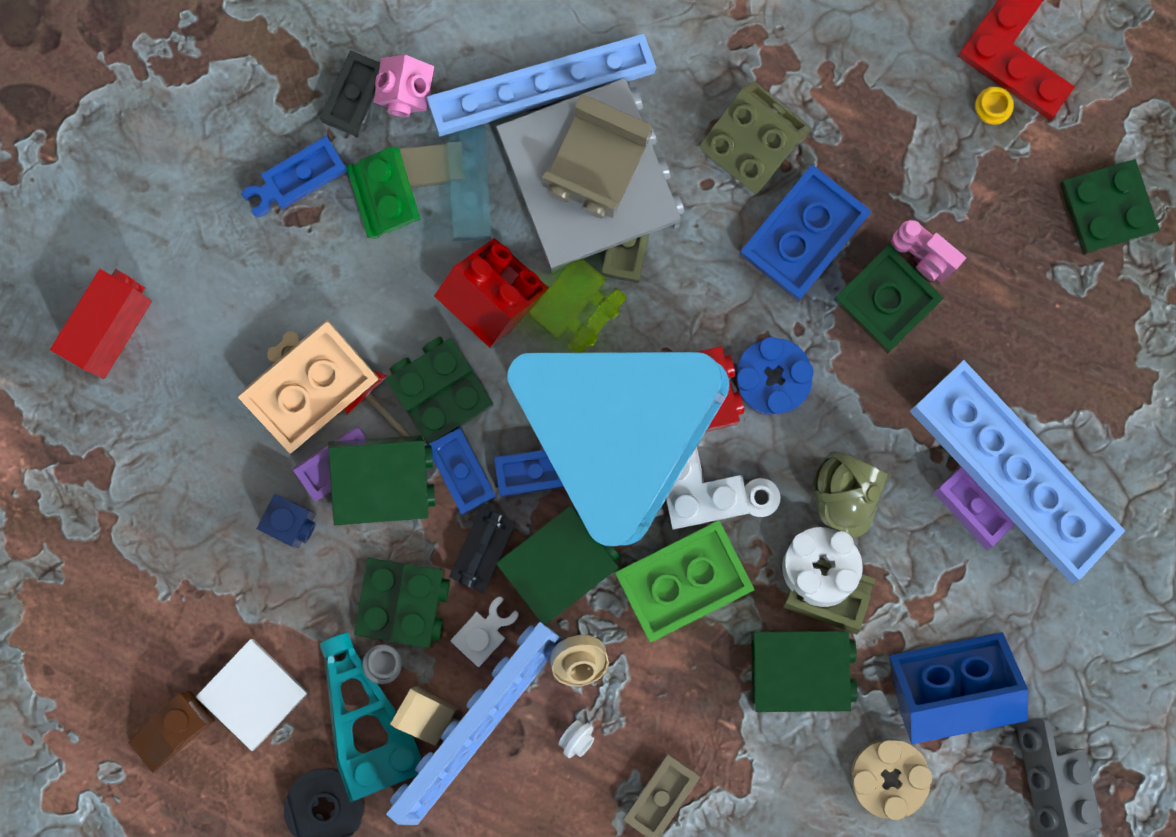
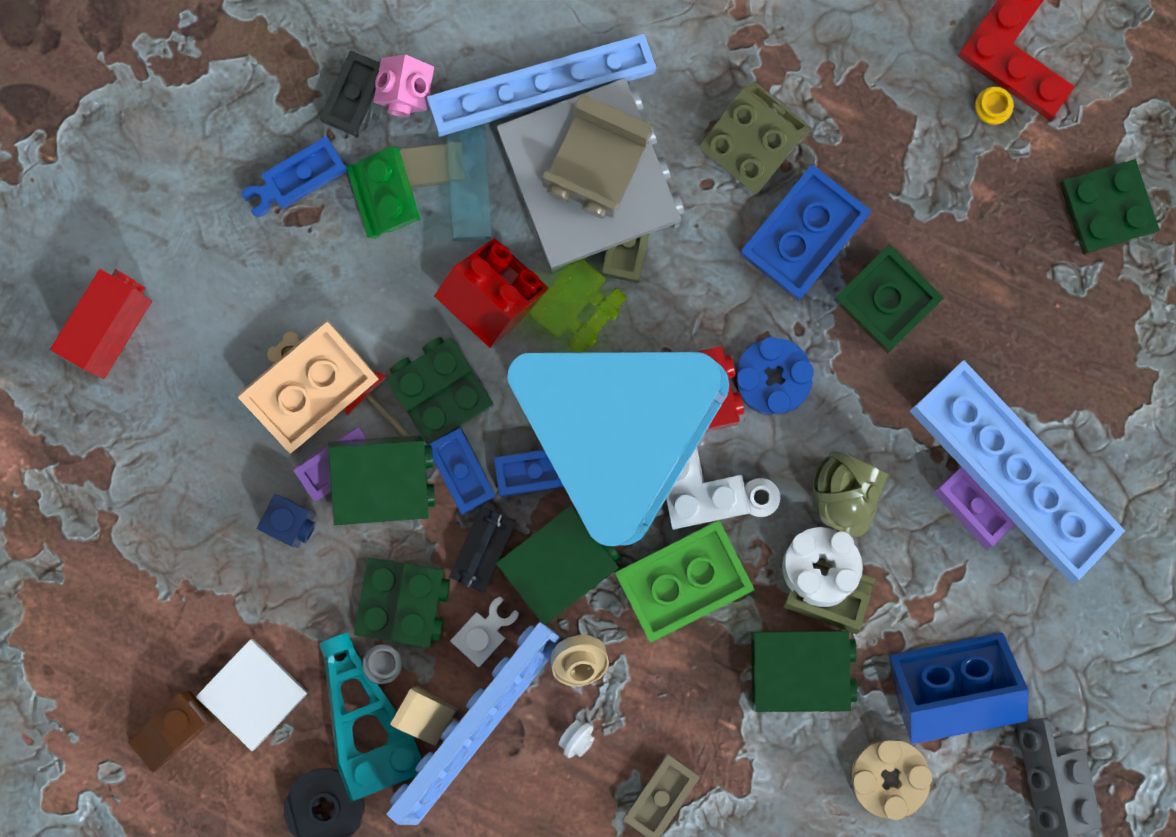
bright pink plate [891,220,966,283] -> none

